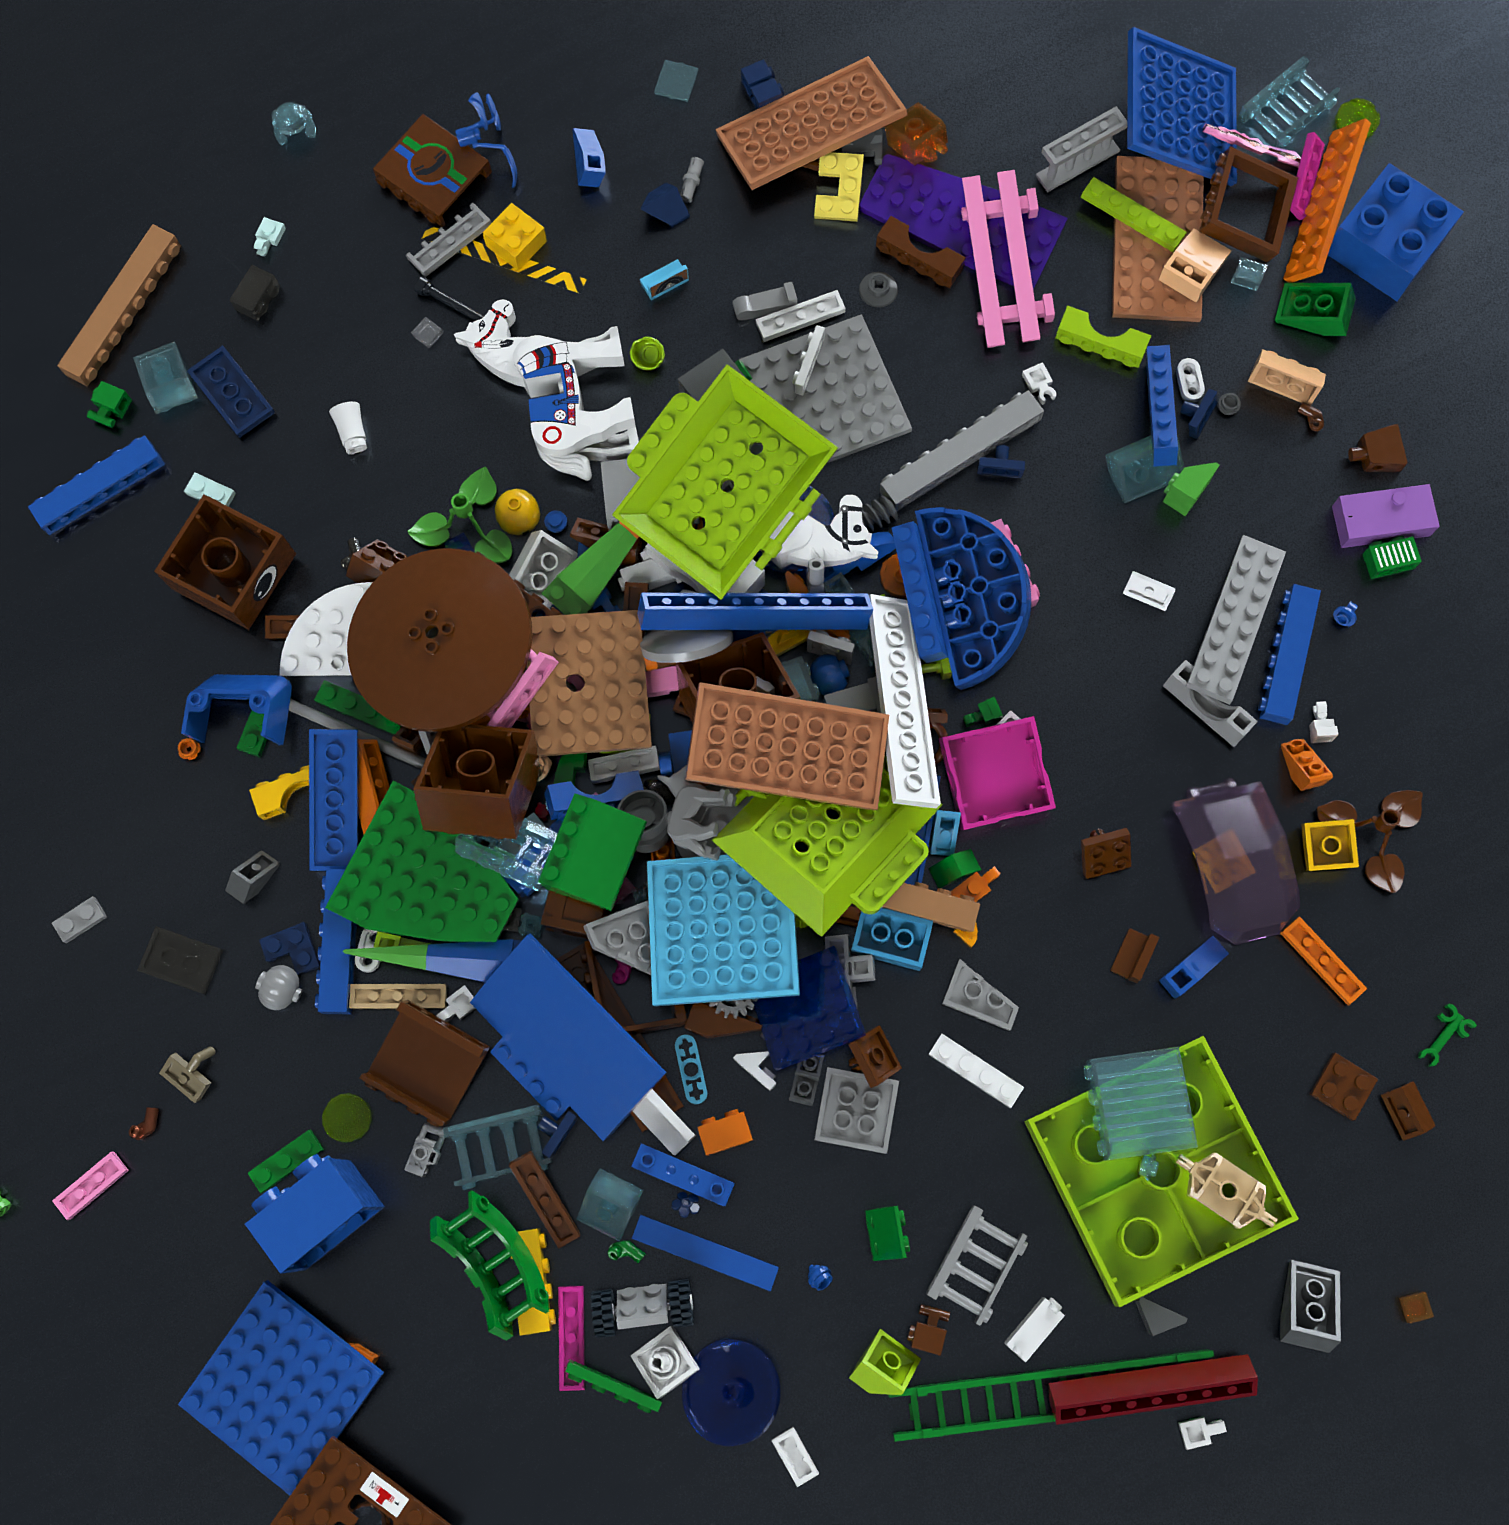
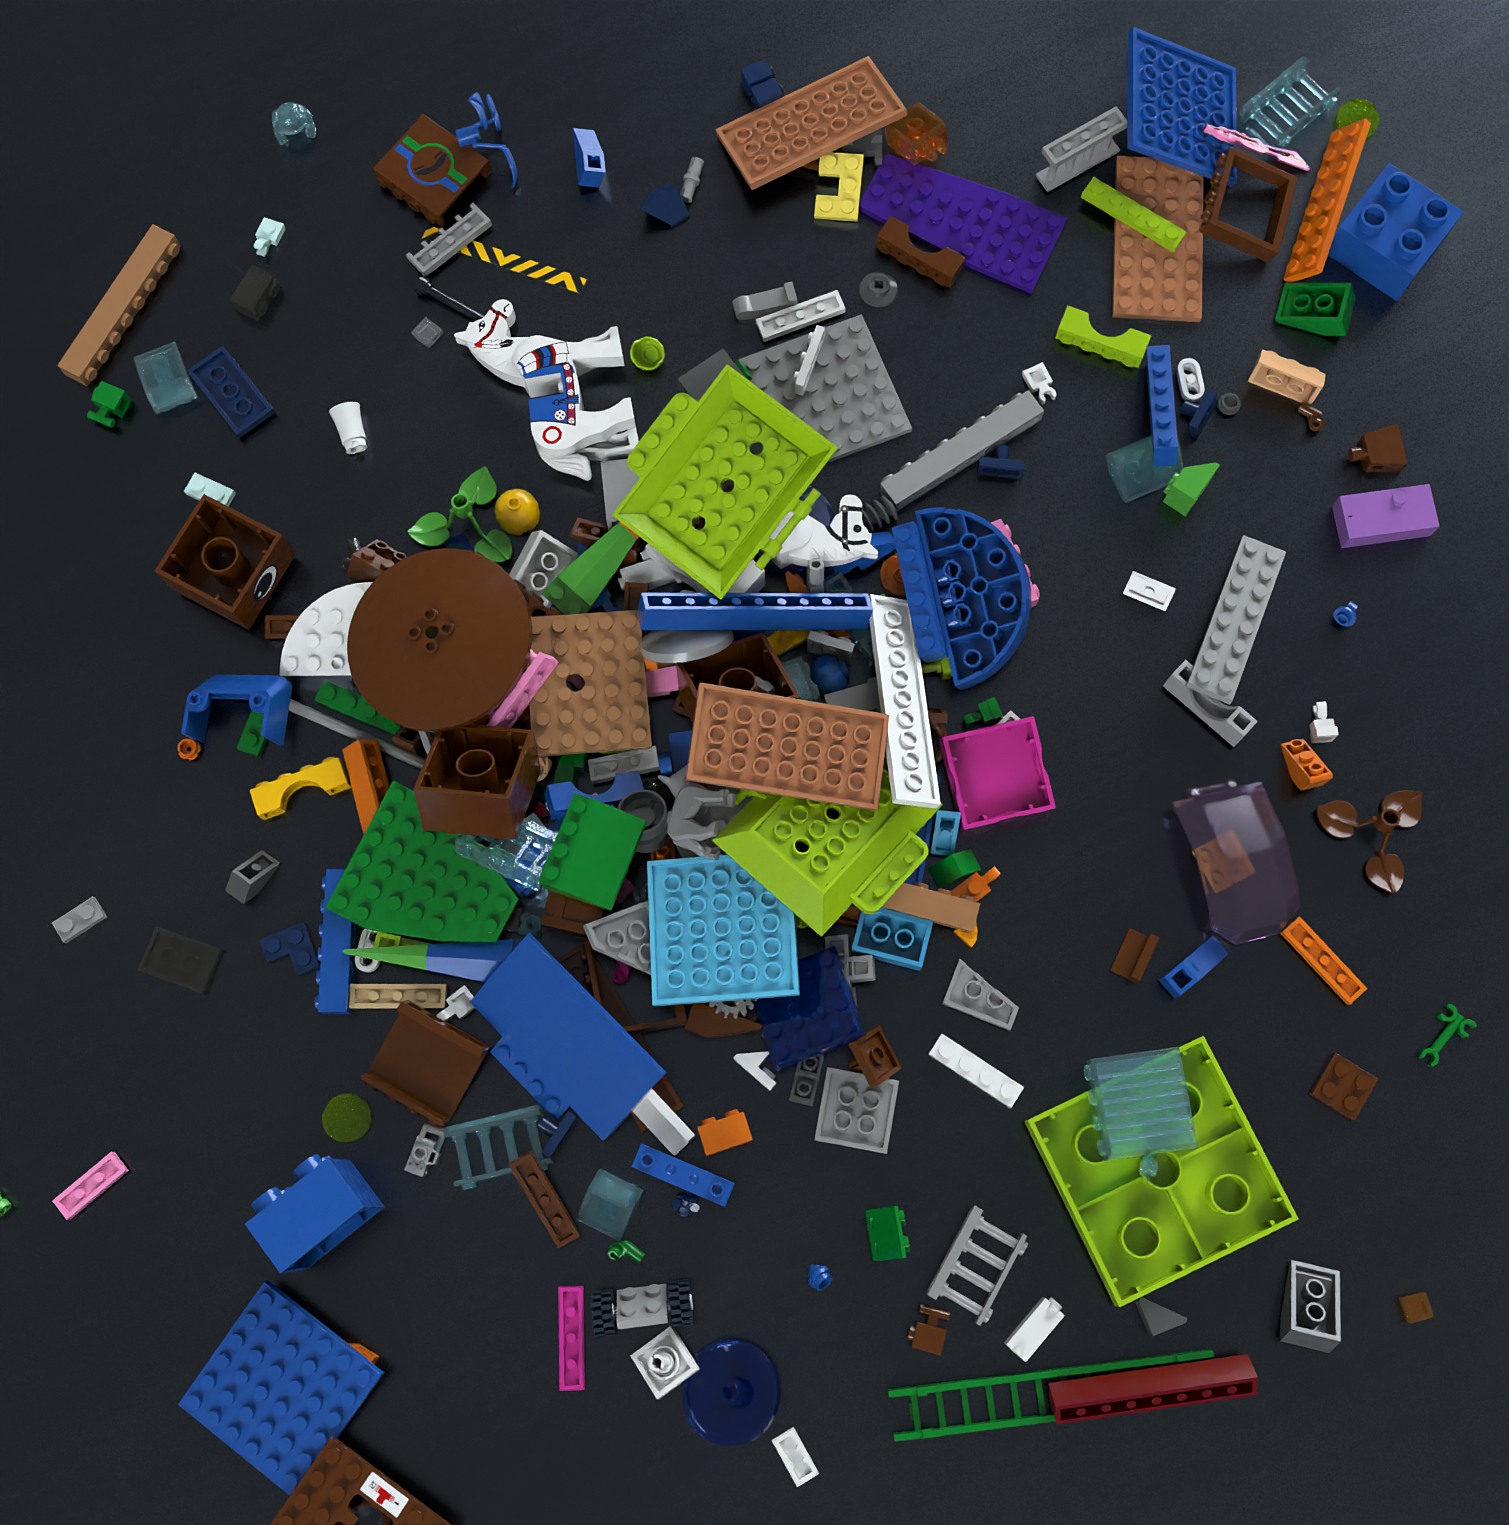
blue brick [28,435,165,535] -> none
copper arm [129,1107,159,1140] -> none
dark tan plate [159,1047,215,1103] -> none
green plate [248,1130,324,1193] -> none
light grey plant [255,965,303,1010] -> none
blue plate [309,729,358,871] -> none
green fence [430,1190,549,1341] -> none
yellow brick [483,203,547,271] -> none
yellow arch [511,1228,556,1336] -> none
blue plate [544,510,567,533] -> none
green plate [565,1359,662,1413] -> none
blue tile [632,1215,779,1291] -> none
medium azure panel [640,259,689,300] -> none
clear light blue piece [654,60,699,102] -> none
medium azure beam [675,1035,708,1105] -> none
lime slope [849,1329,921,1395] -> none
bright pink fence [961,170,1055,348] -> none
reddish brown plate [1081,828,1131,879] -> none
light nougat slope [1159,228,1232,302] -> none
tan plate [1175,1153,1278,1229] -> none
white plate [1178,1416,1227,1450] -> none
clear light blue piece [1231,257,1267,291] -> none
blue brick [1258,584,1321,725] -> none
dark pink tile [1290,132,1325,220] -> none
yellow brick [1301,819,1359,871] -> none
green brick [1363,536,1422,579] -> none
reddish brown panel [1381,1081,1435,1141] -> none

